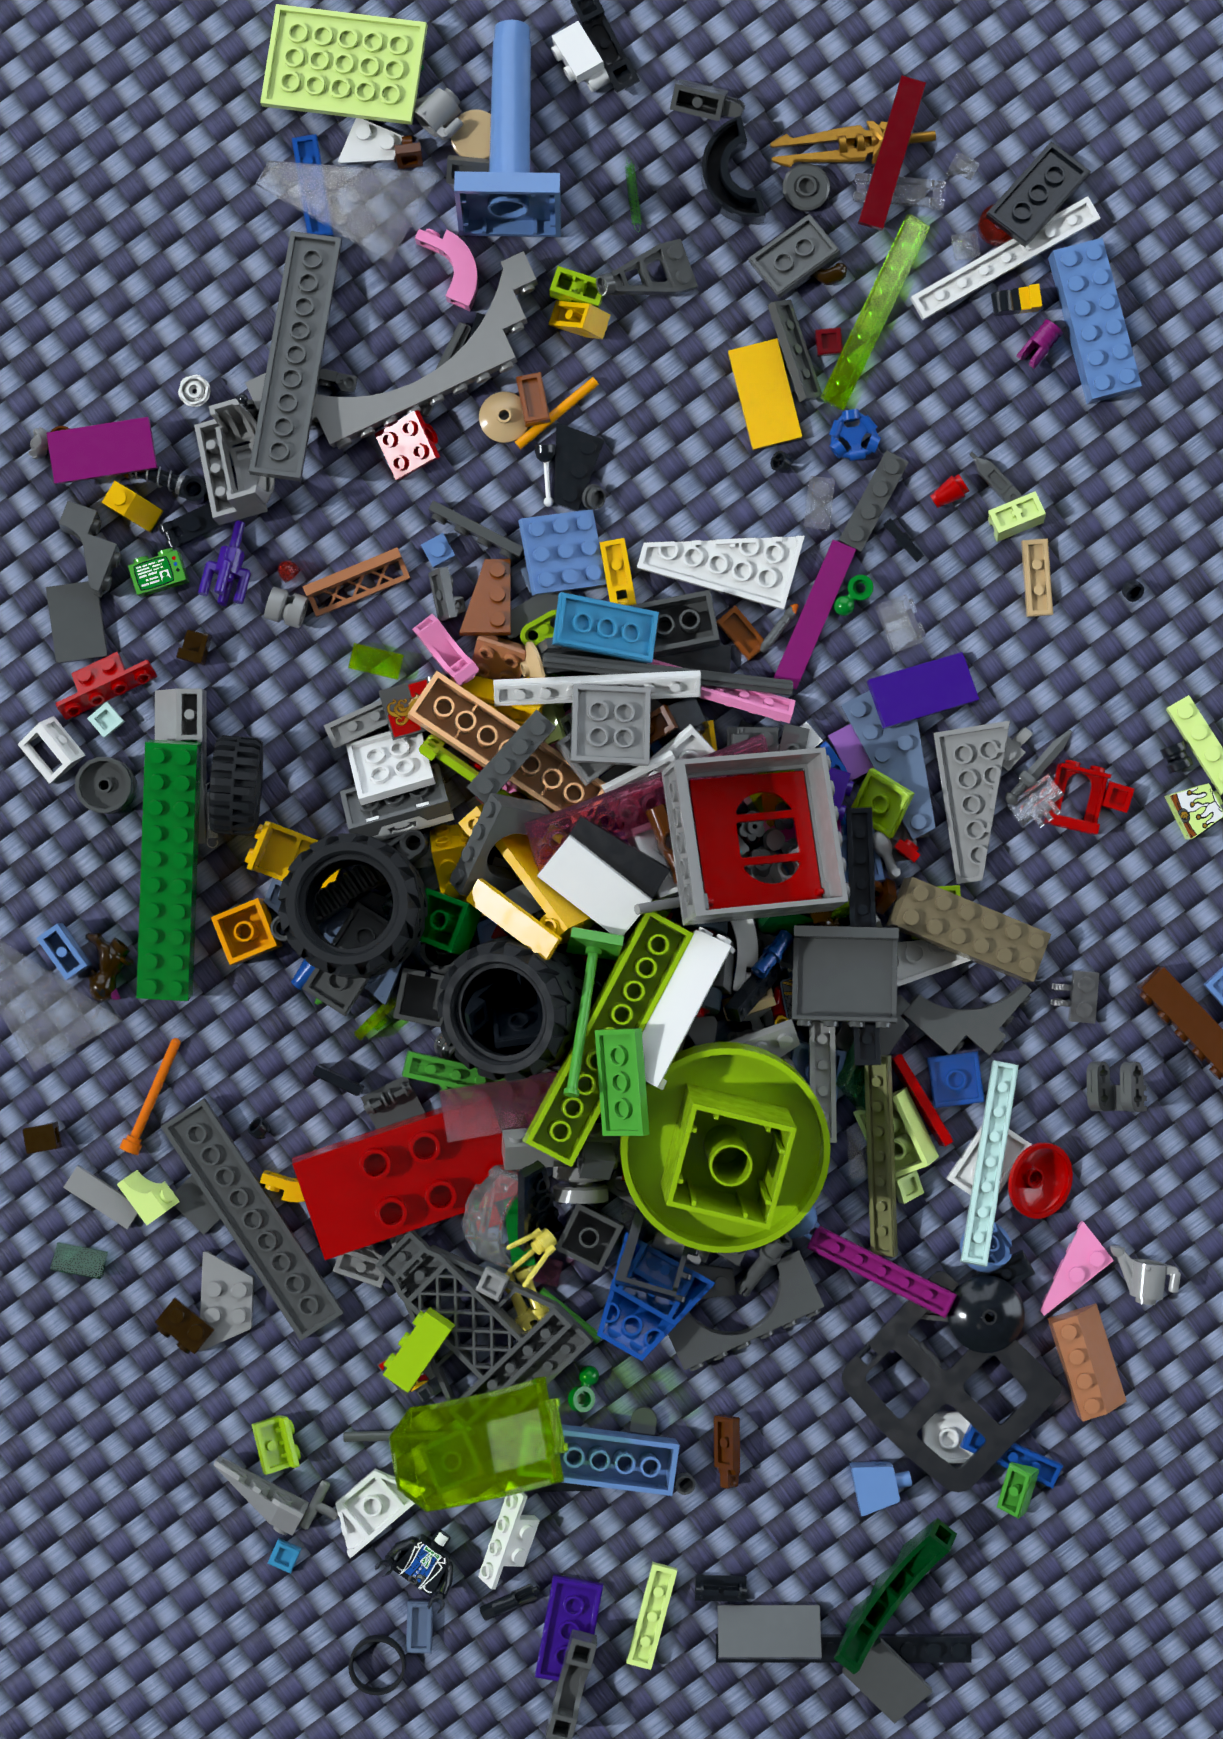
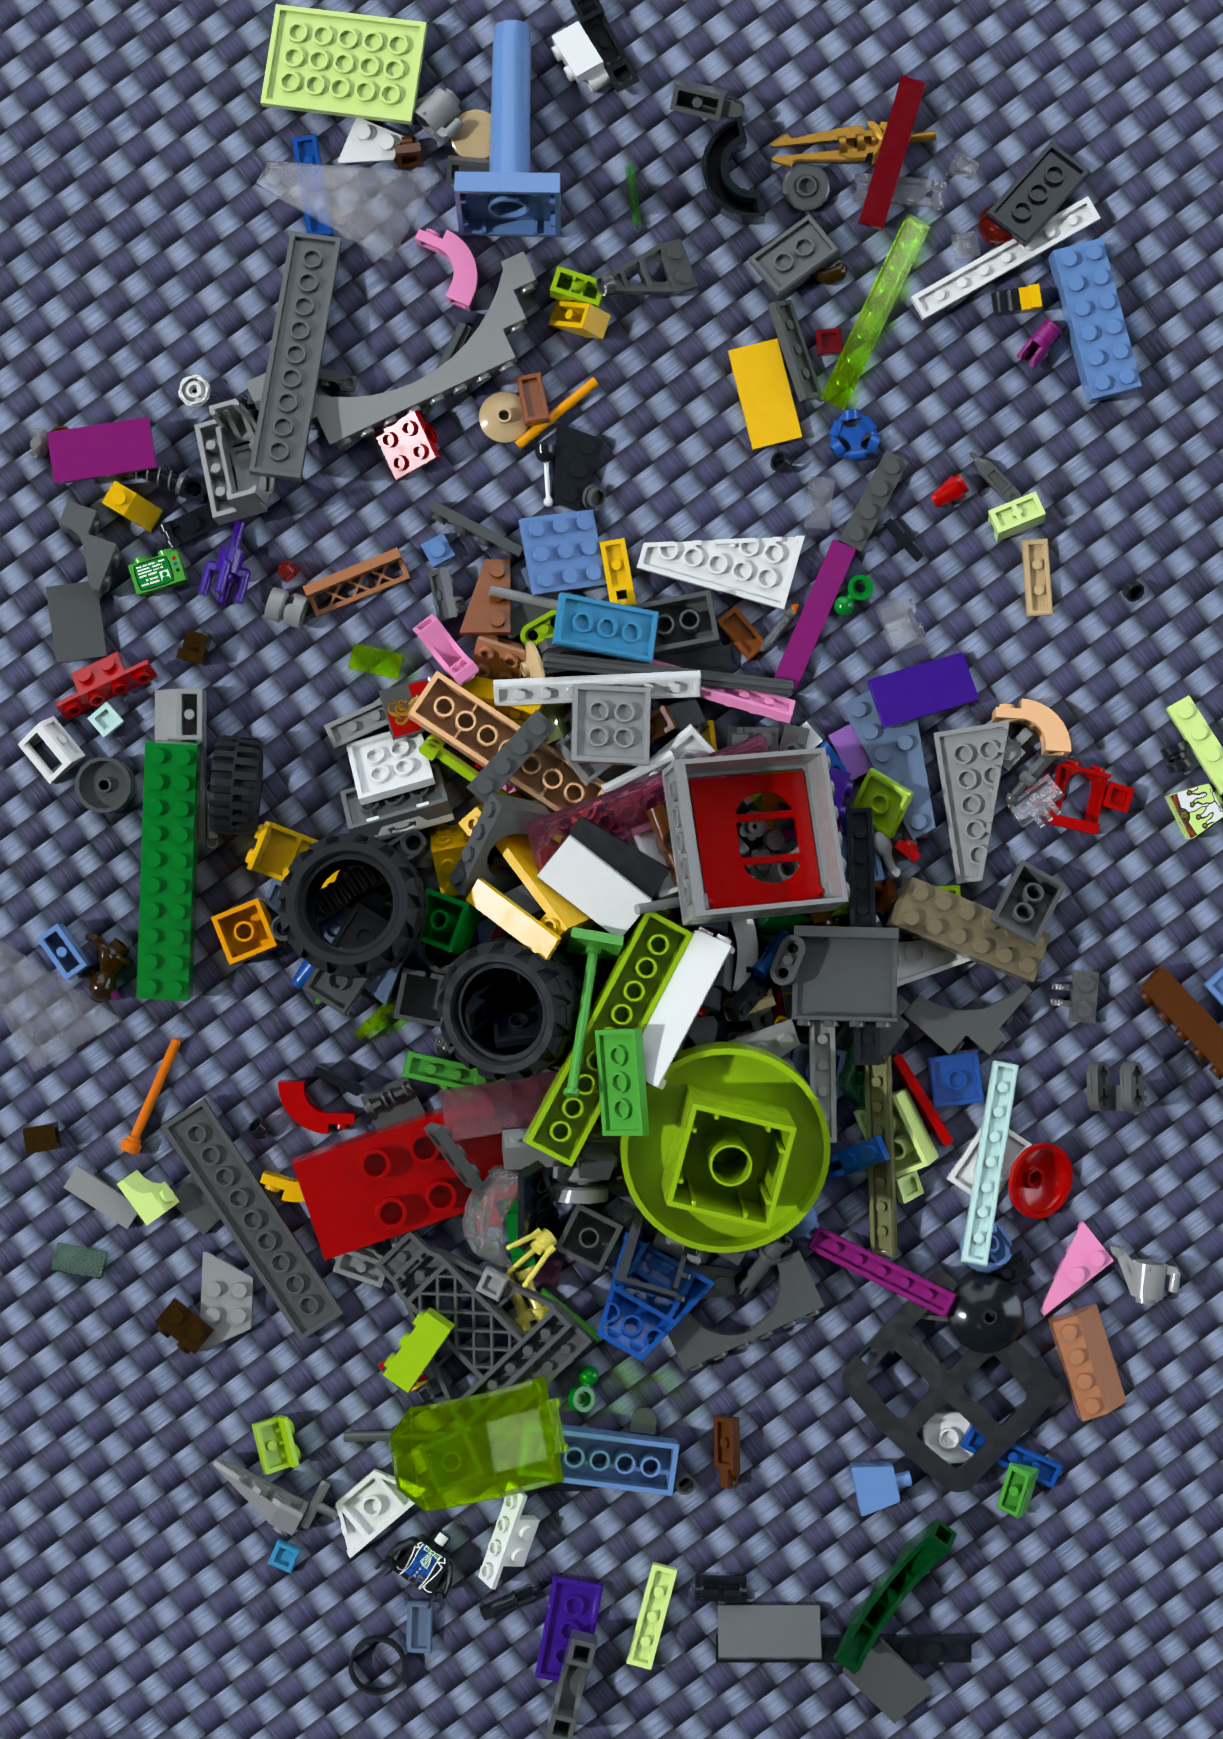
none -> red arch [278,1080,357,1134]
none -> dark grey plate [423,1122,484,1191]
none -> light grey bar [489,585,558,610]
none -> dark grey plate [770,935,806,986]
none -> blue hinge [828,1135,890,1180]
none -> dark grey slope [990,860,1066,946]
none -> light nougat arch [992,698,1071,757]

